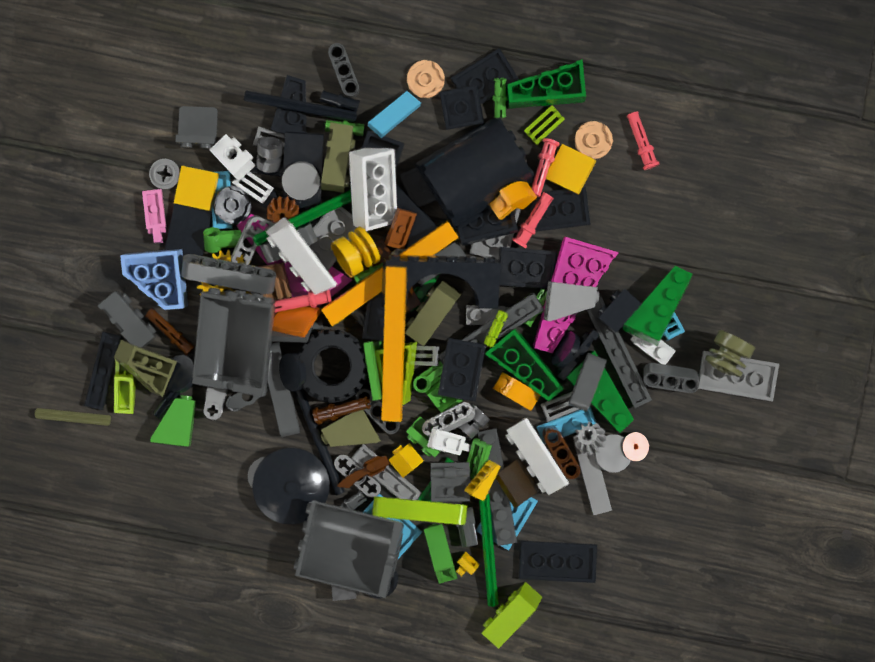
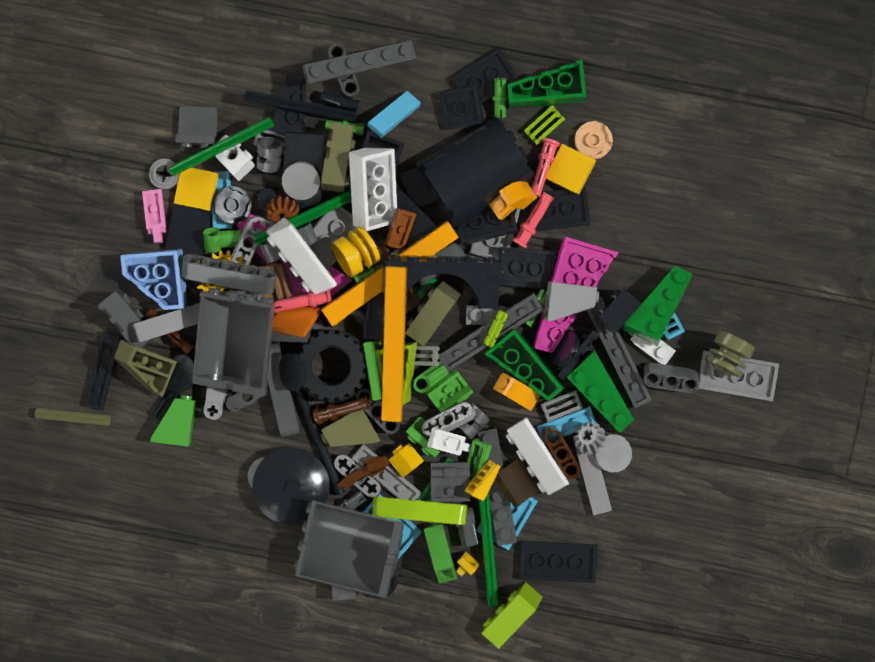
lime slope [114,360,136,414] -> none
white tile [232,172,274,204] -> none
light nougat tile [407,60,445,98] -> none
black tile [438,338,486,402] -> none
dark grey beam [568,353,606,412] -> none
piece [622,432,649,461] -> none
coral pin [627,111,660,170] -> none
none -> light grey tile [132,303,200,343]
none -> green axle [169,117,274,176]
none -> dark grey plate [302,40,417,85]

